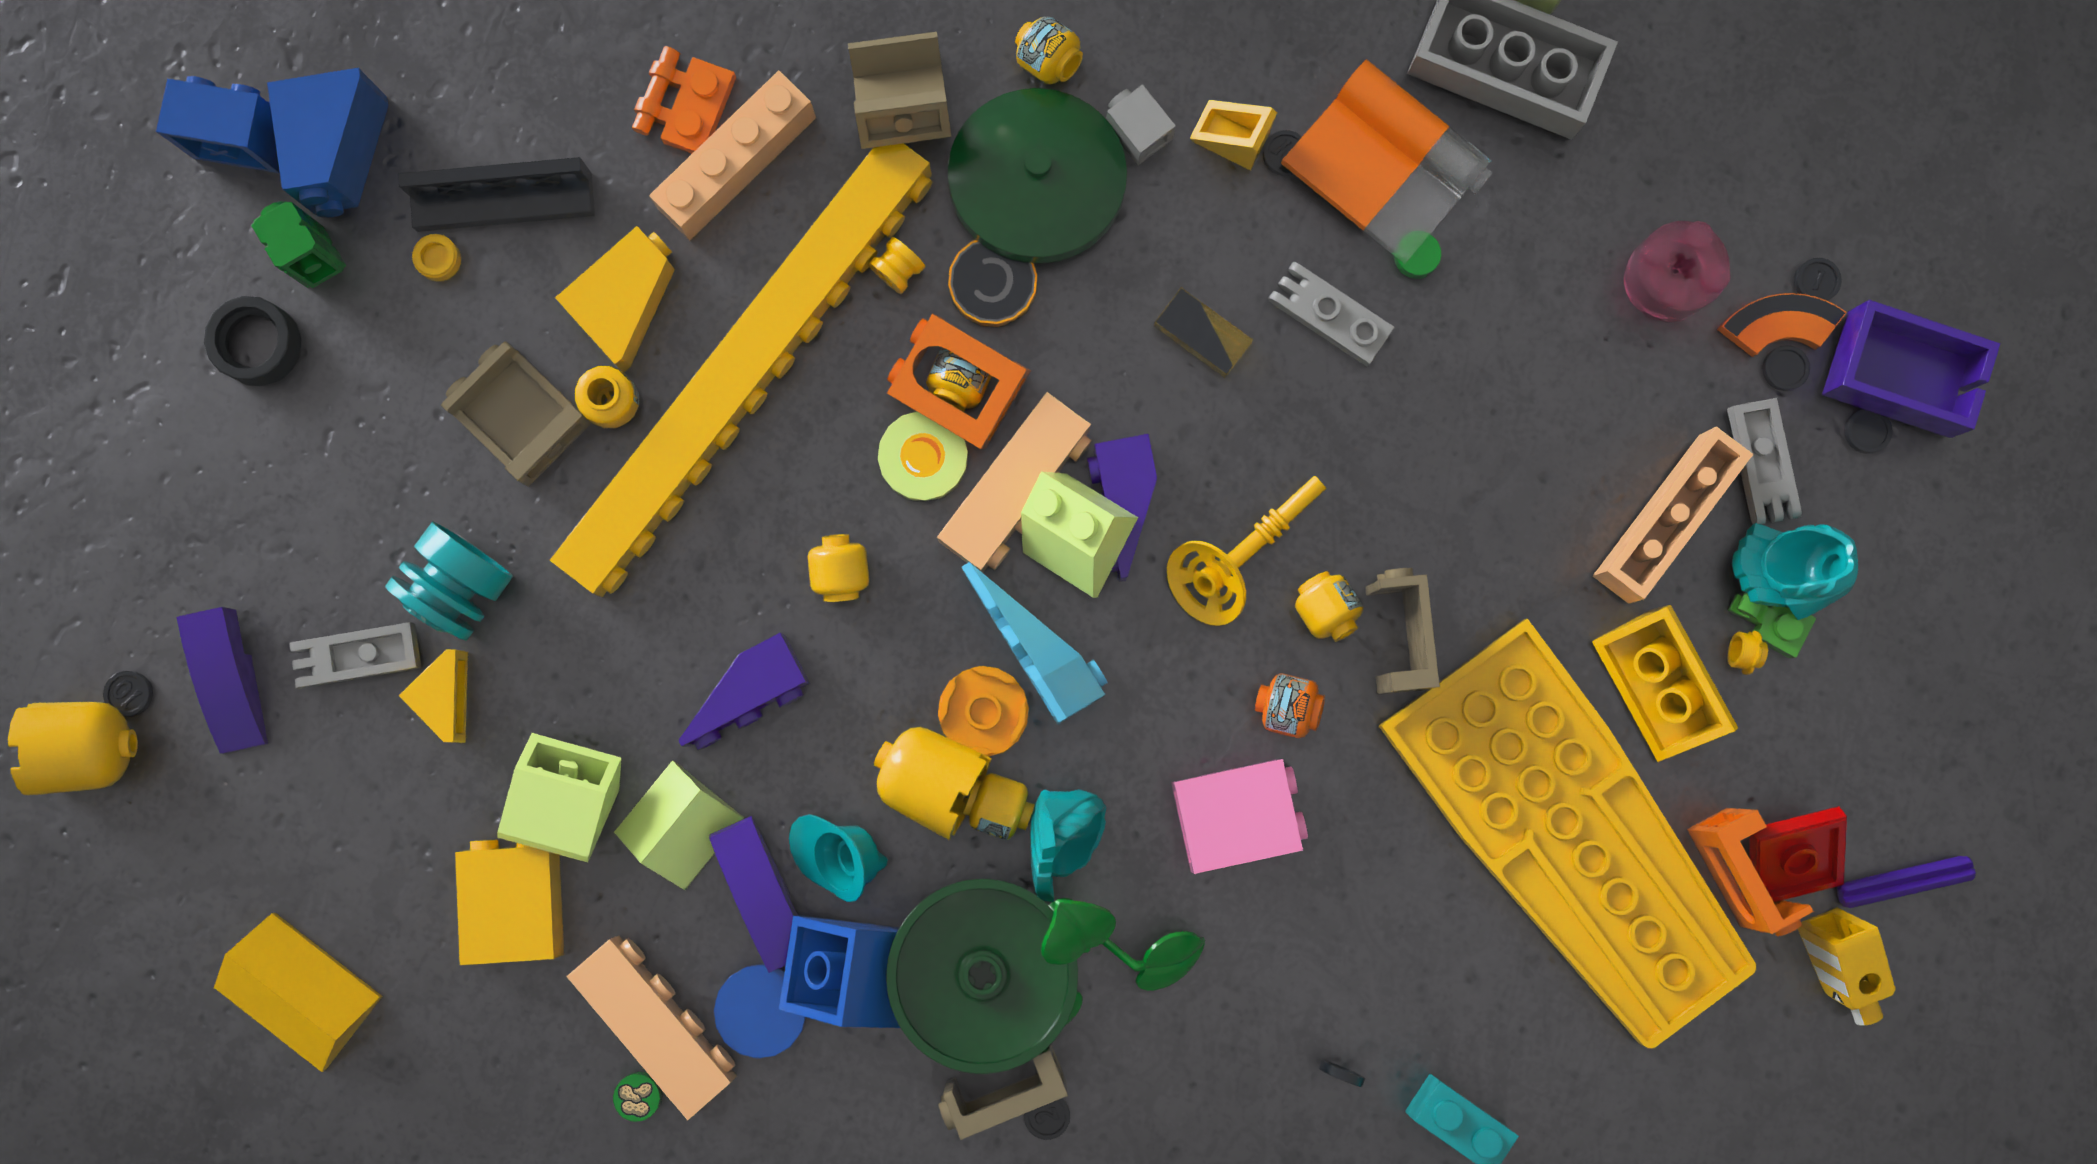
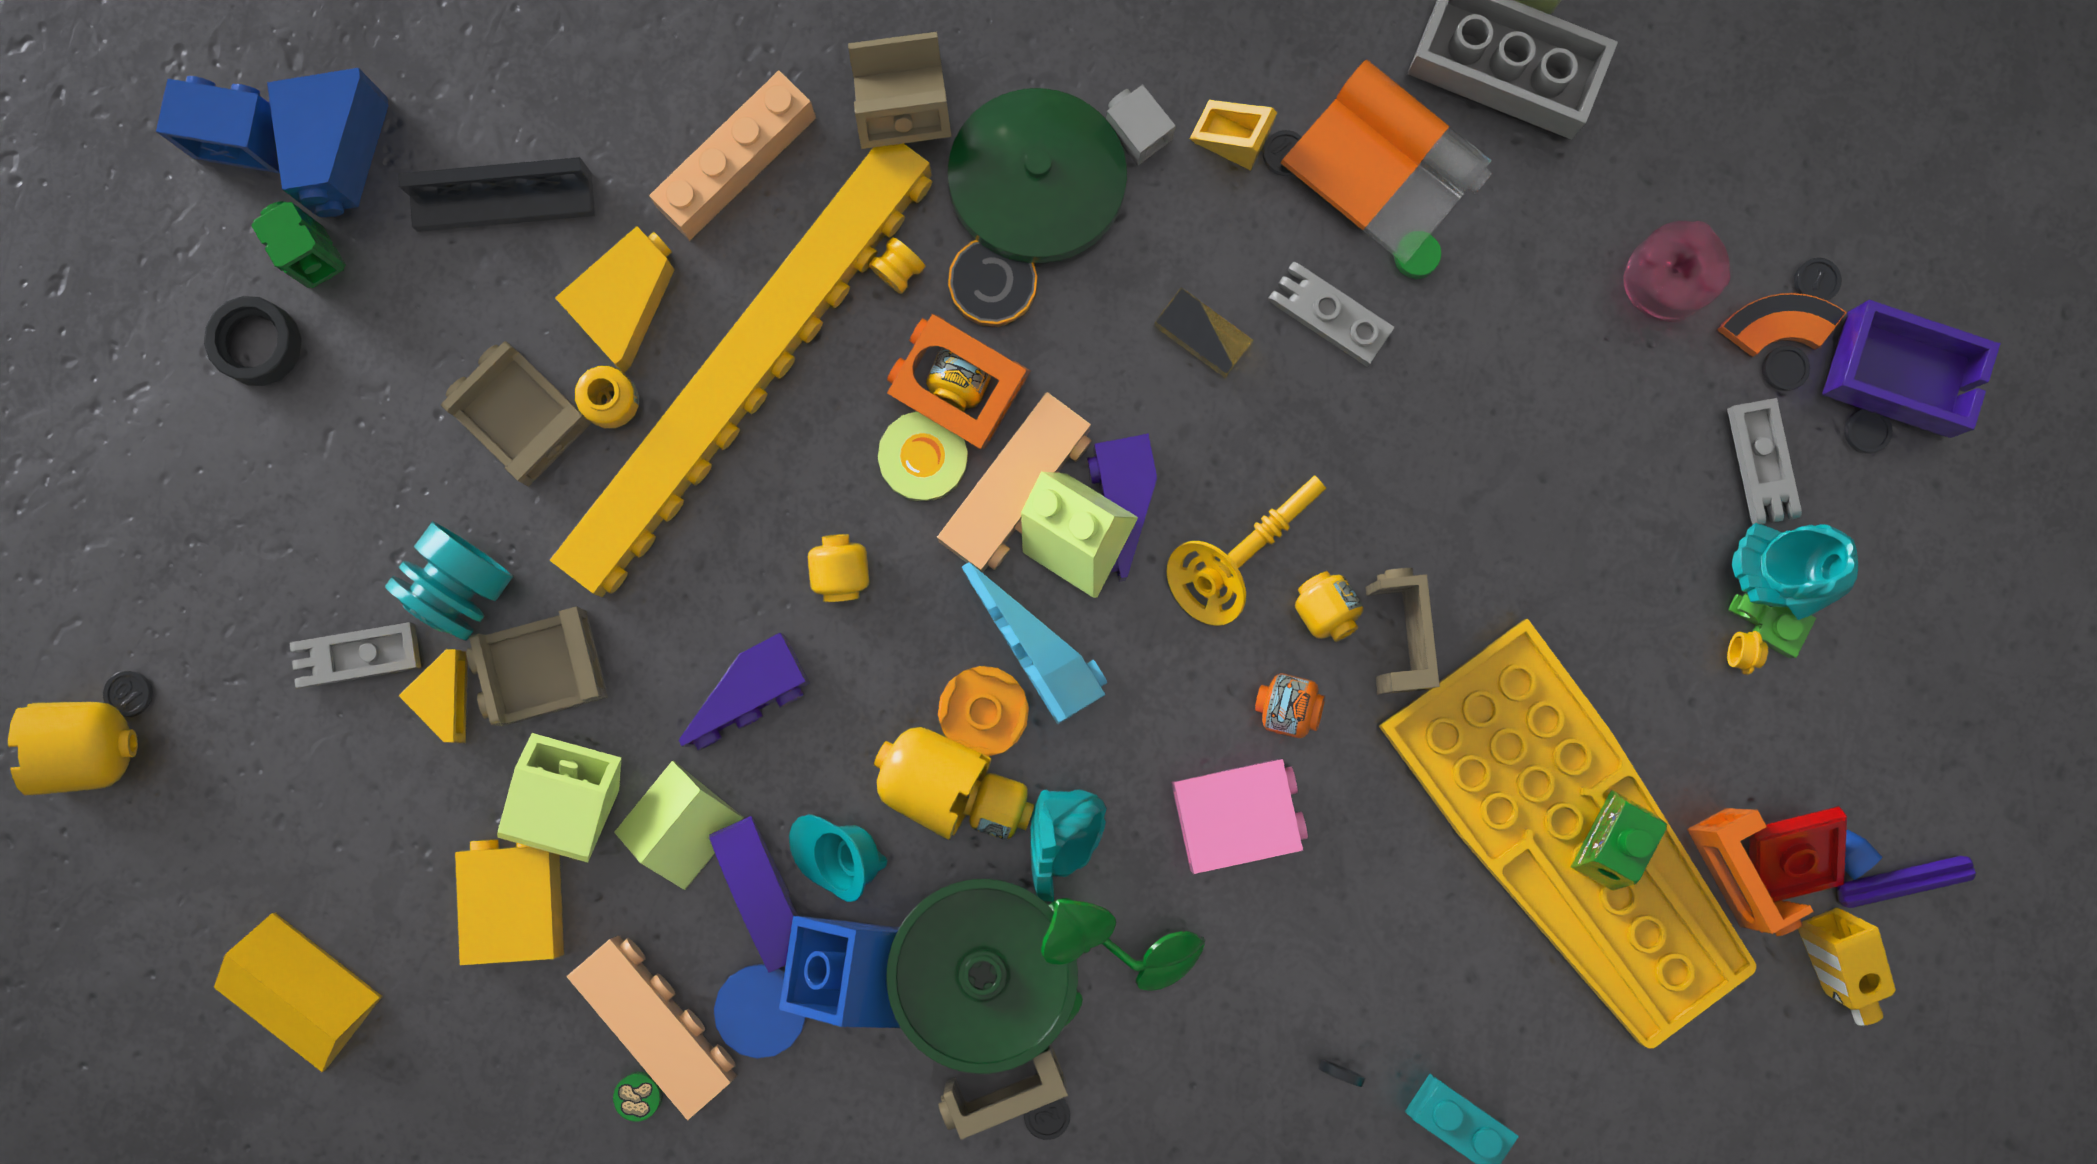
dark purple slope [176,607,268,754] -> none
yellow tile [412,234,461,281] -> none
orange plate [632,46,736,154] -> none
head [1015,16,1083,84] -> none
yellow slope [1592,605,1738,762] -> none
light nougat brick [1593,426,1753,604] -> none
none -> dark tan panel [466,606,608,726]
none -> green torso [1571,790,1668,890]
none -> blue hose [1845,829,1882,880]

